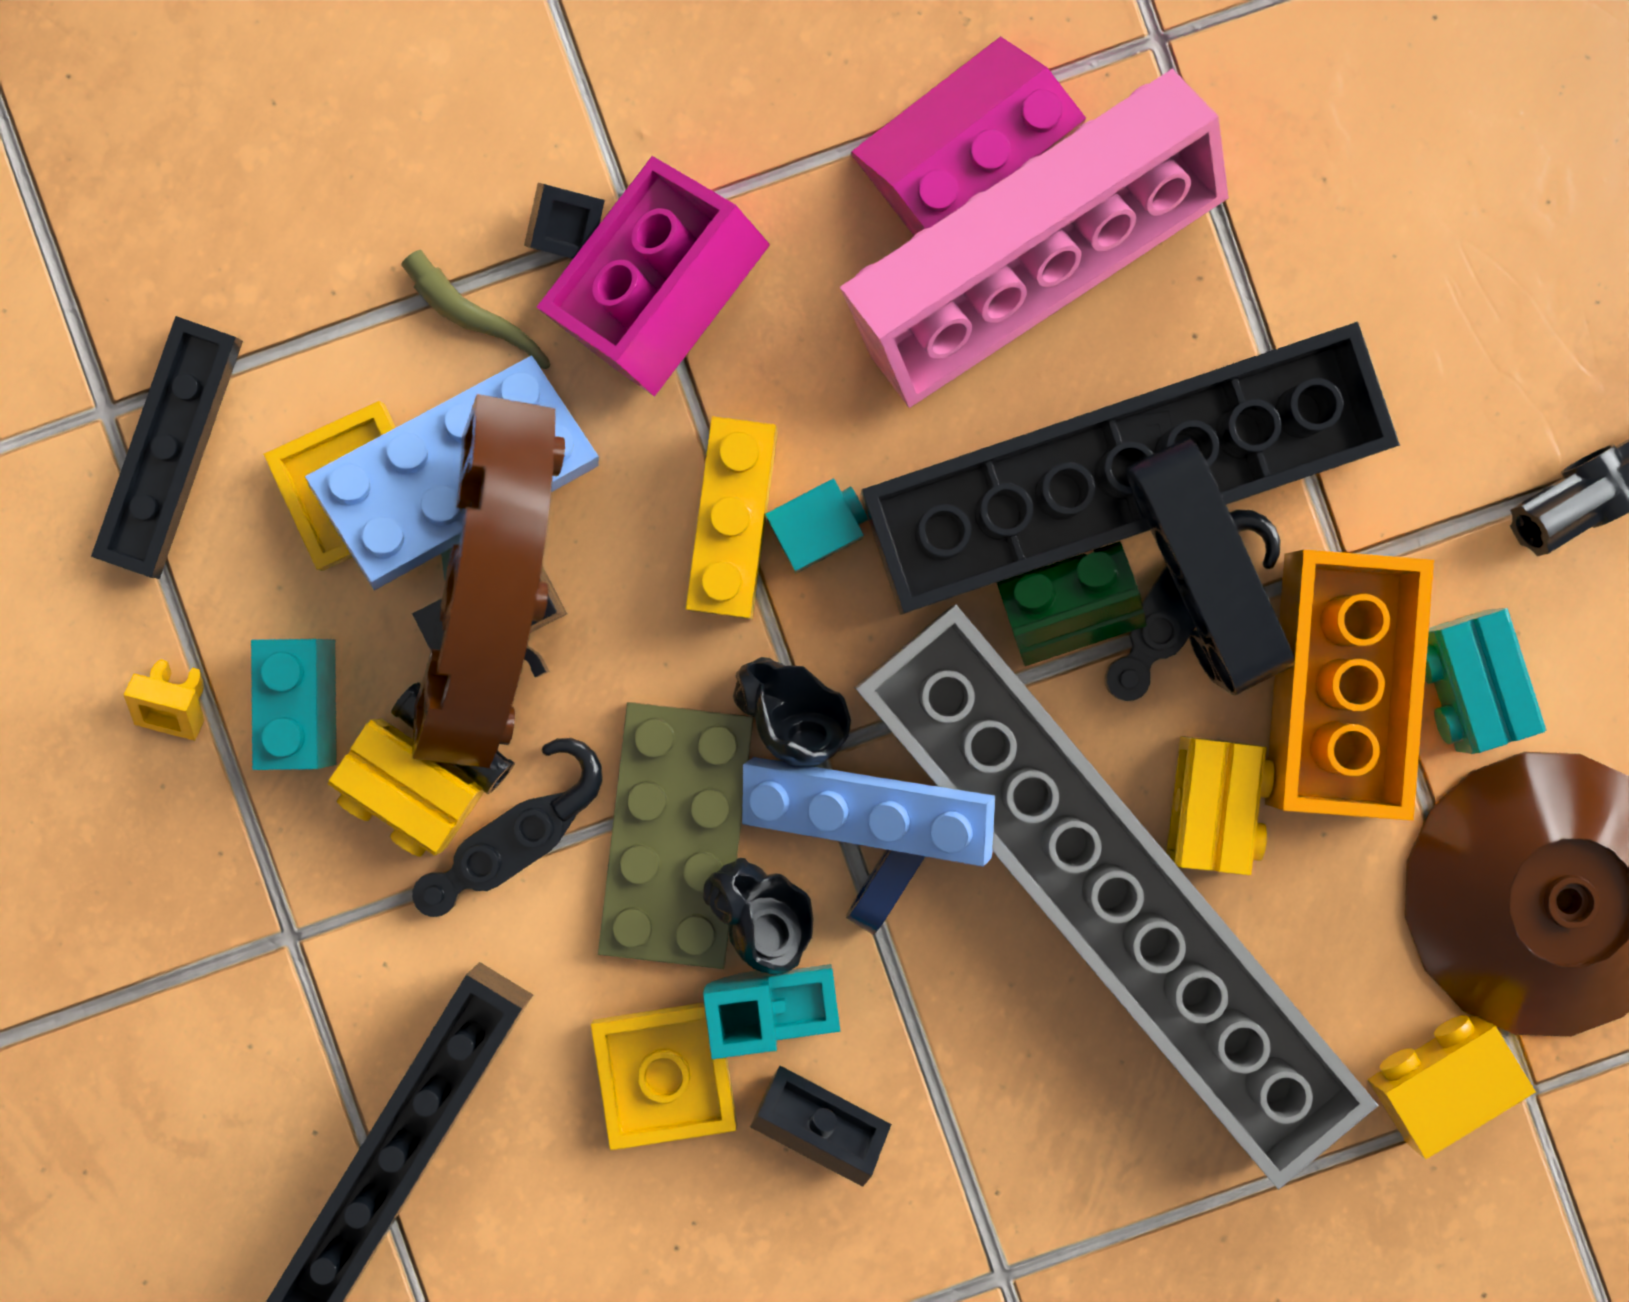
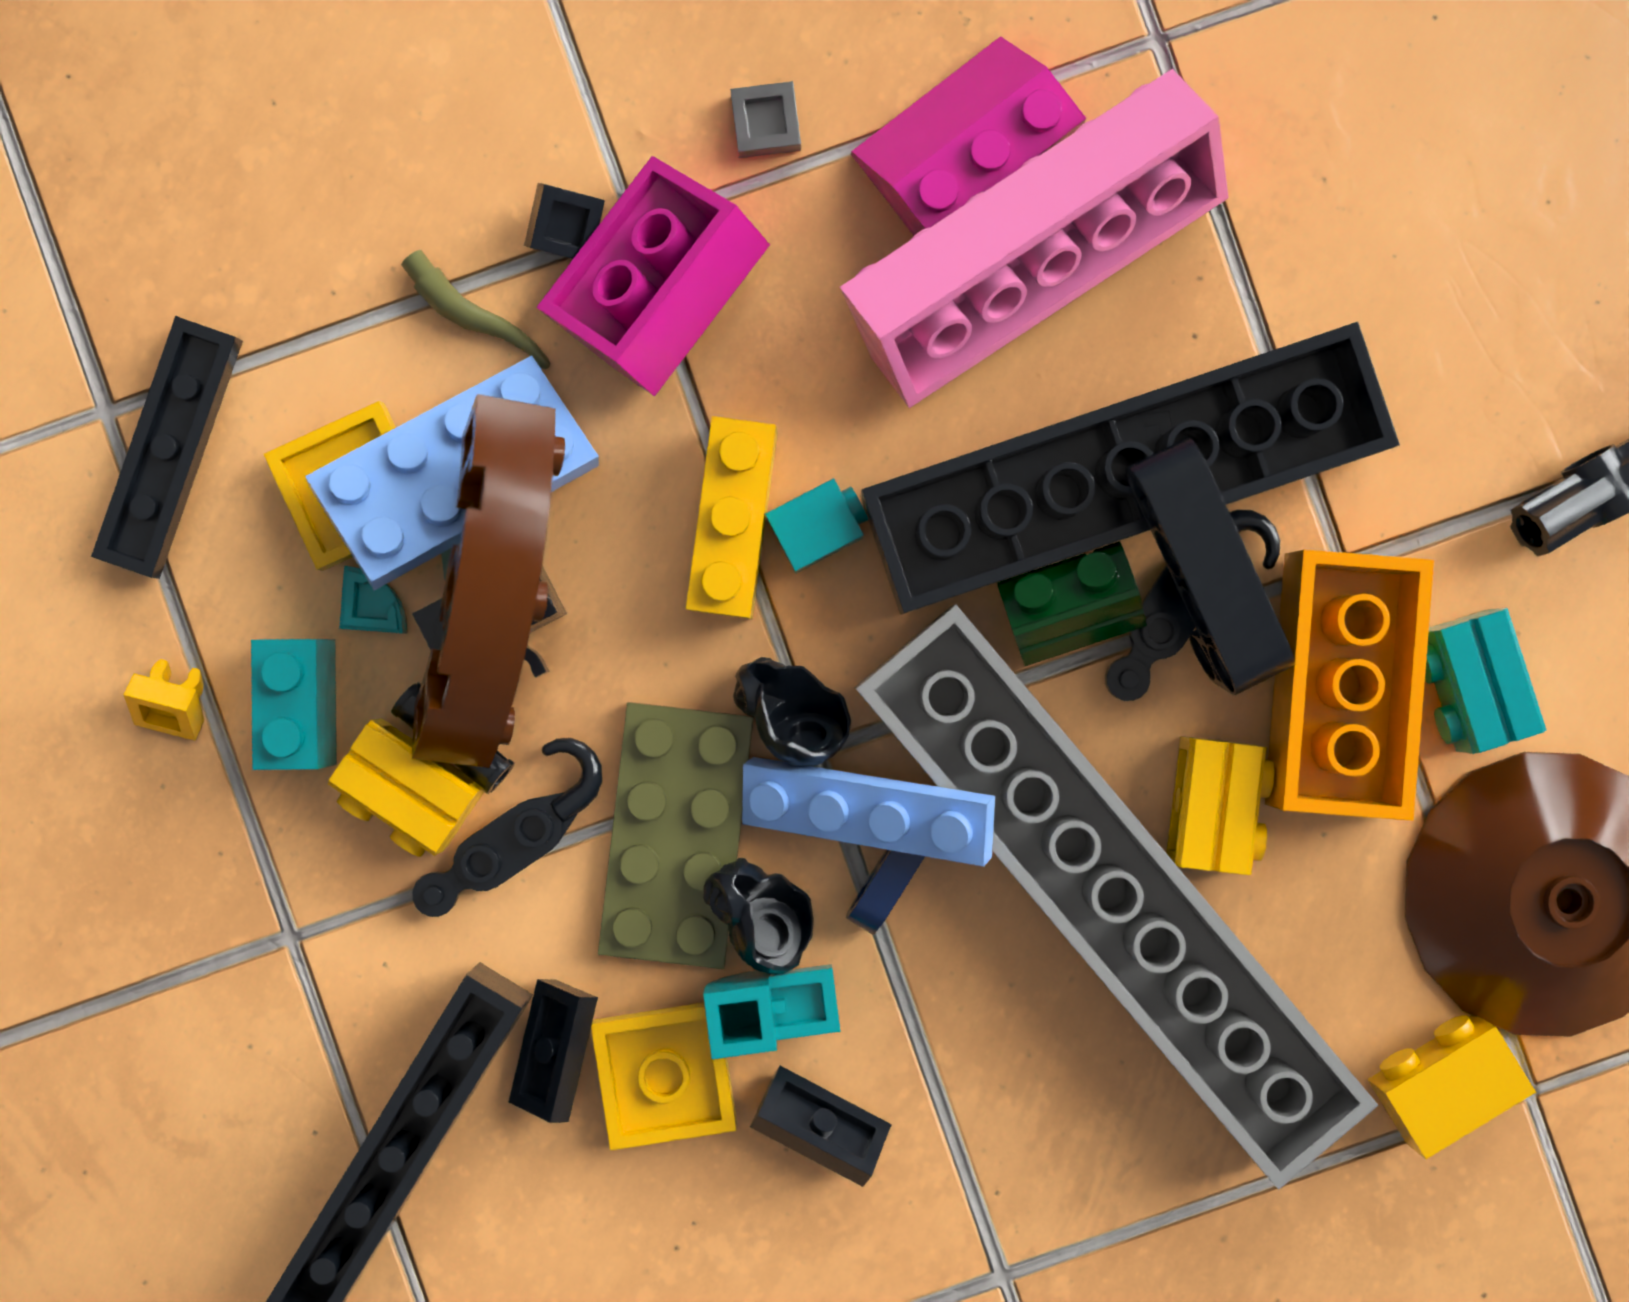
none -> teal tile [339,566,407,634]
none -> black plate [509,979,598,1123]
none -> flat silver tile [730,81,801,158]

